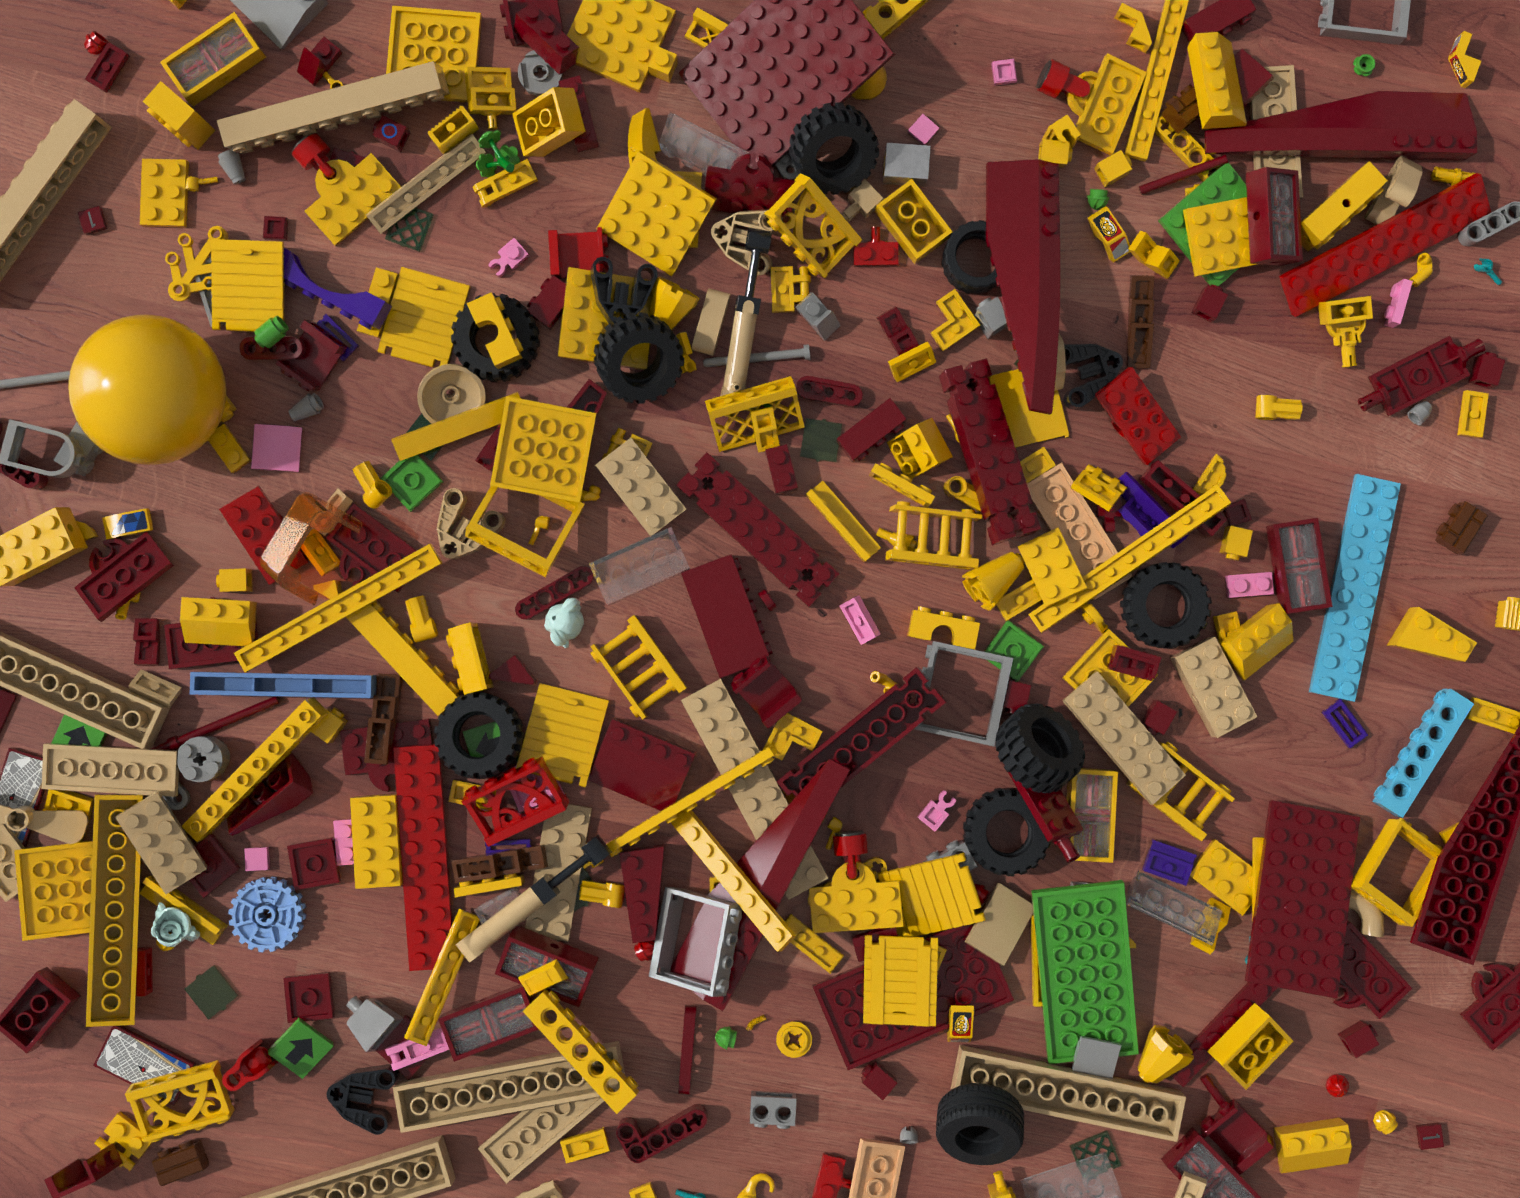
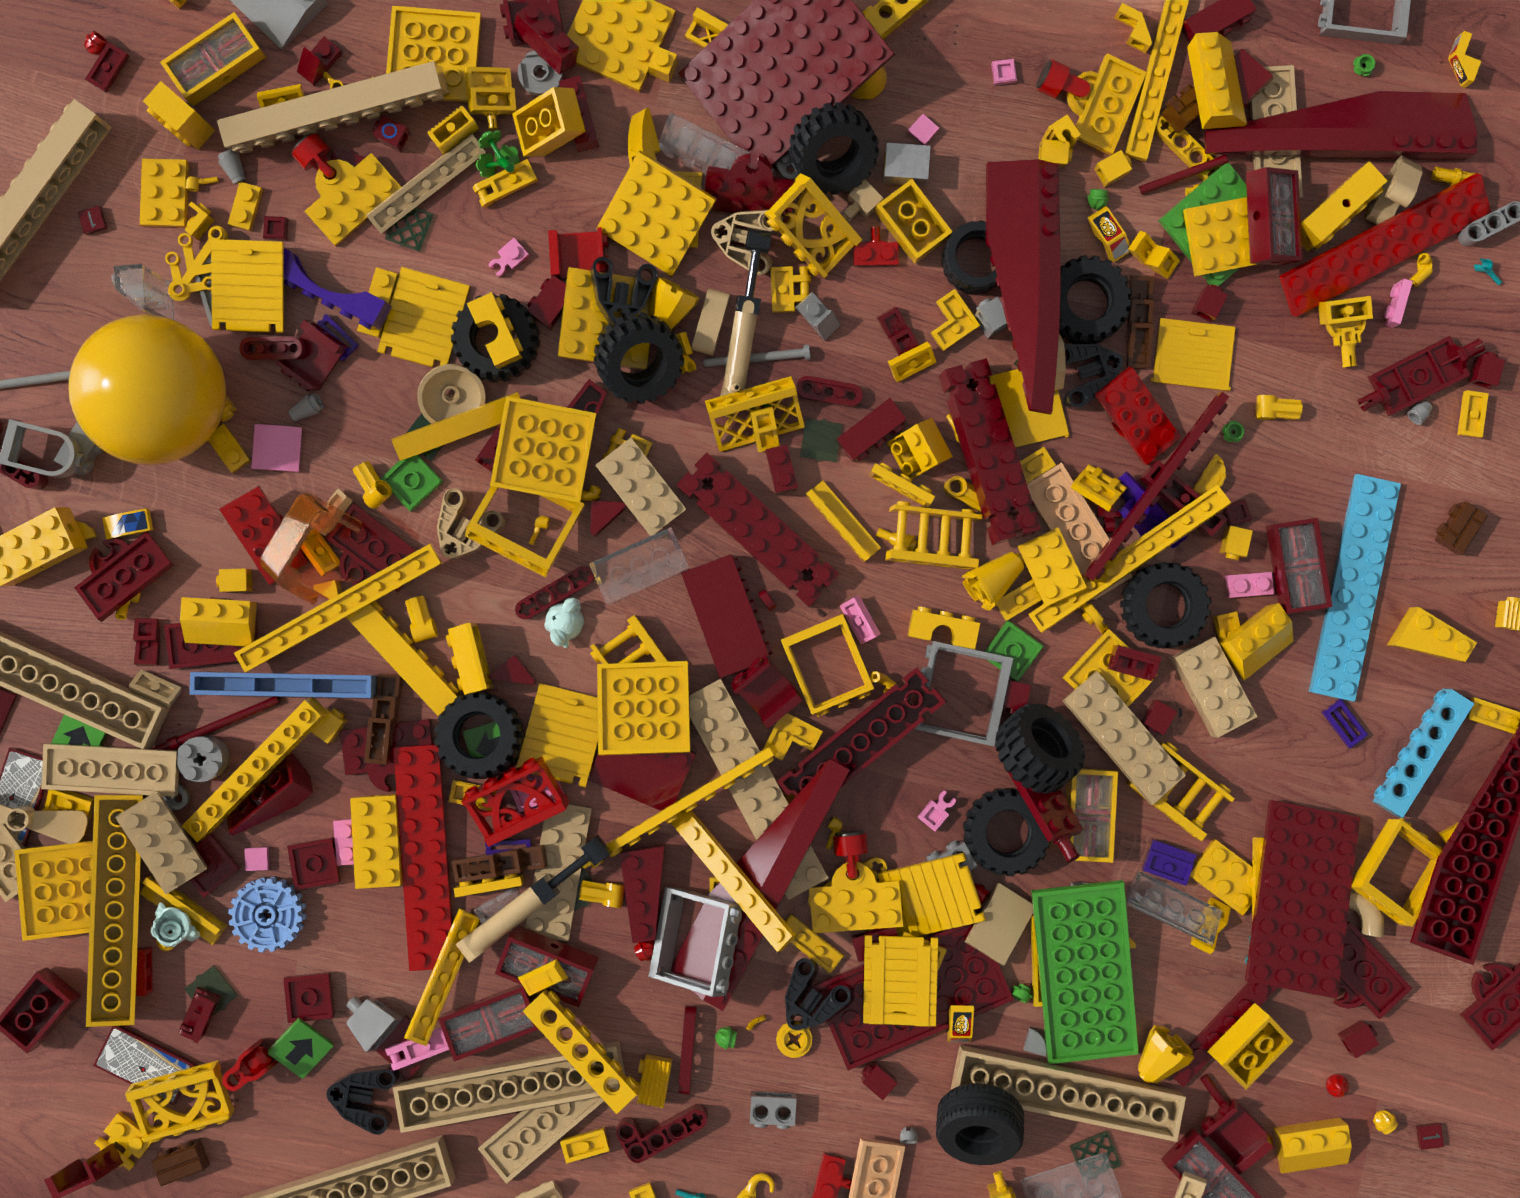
bright green brick [254,316,289,349] -> none
light grey piece [1072,1036,1121,1079] -> none
none -> clear slope [111,264,175,320]
none -> dark red hinge [178,986,221,1044]
none -> yellow bracket [185,202,215,241]
none -> yellow plate [228,182,263,232]
none -> yellow plate [257,84,305,108]
none -> dark red slope [590,501,628,537]
none -> yellow plate [597,661,690,756]
none -> yellow brick [636,1054,673,1108]
none -> yellow window [780,614,874,717]
none -> black connector [785,958,855,1031]
none -> bright green plate [1012,984,1033,1004]
none -> light grey tile [1023,1027,1047,1057]
none -> black tyre [1059,255,1133,344]
none -> dark red plate [1082,392,1229,581]
none -> yellow piece [1150,318,1235,391]
none -> bright green plate [1222,421,1245,443]

